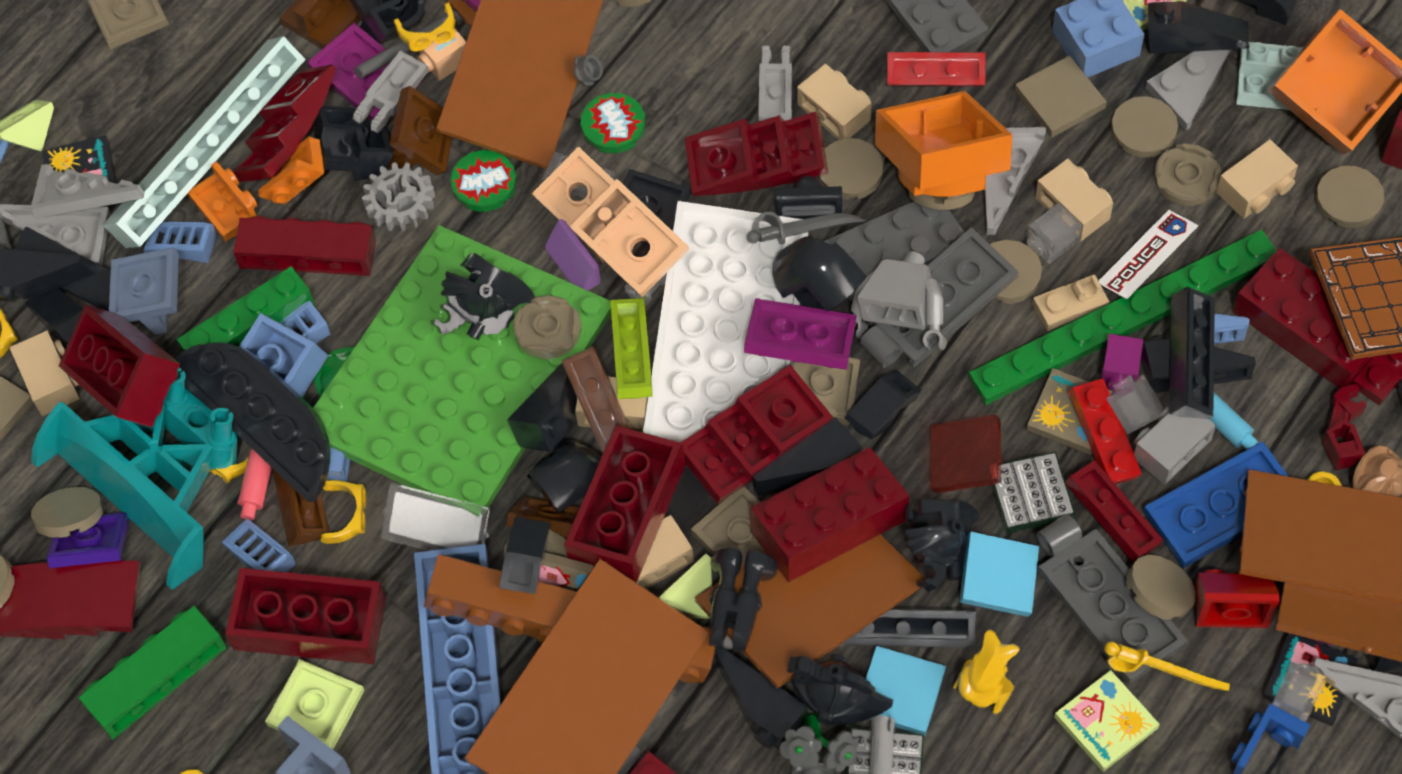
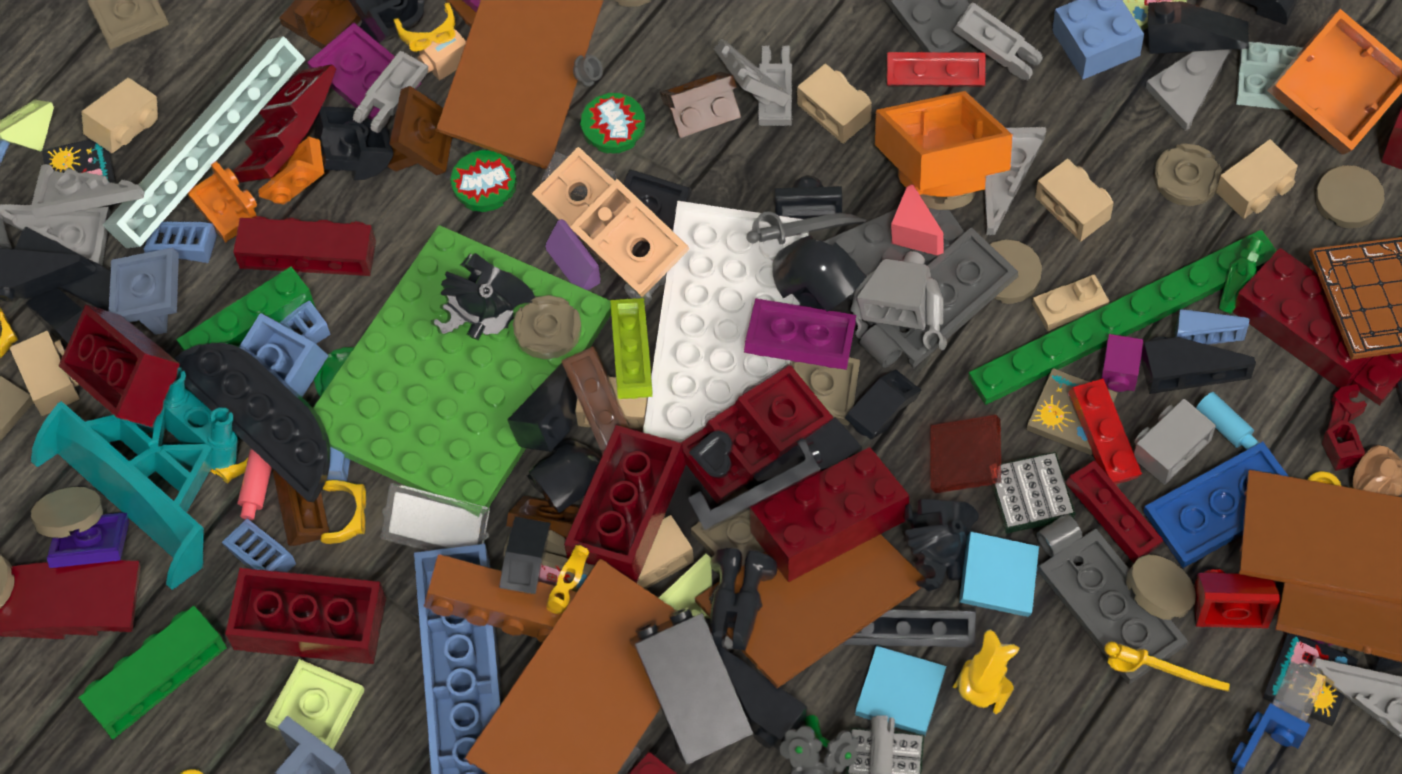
dark grey bar [354,10,460,79] -> none
light grey gear [362,162,435,231] -> none
dark red slope [685,112,829,196] -> none
black helmet [787,654,893,726] -> none
dark tan tile [819,138,883,200] -> none
dark tan tile [1015,55,1107,138] -> none
clear brick [1027,203,1082,264] -> none
yellowish green tile [1054,670,1160,772] -> none
white sticker [1099,210,1199,299] -> none
clear brick [1106,374,1164,434] -> none
dark tan tile [1111,96,1178,158] -> none
black slope [1169,286,1215,419] -> none
none -> tan brick [82,78,158,153]
none -> yellow cap [546,545,589,614]
none -> panel [629,607,753,765]
none -> bracket [660,72,741,138]
none -> black panel [688,438,823,532]
none -> black tile [689,431,733,479]
none -> light grey wing [714,39,791,107]
none -> coral slope [891,185,944,256]
none -> light grey hinge [952,3,1043,80]
none -> green piece [1219,236,1264,314]

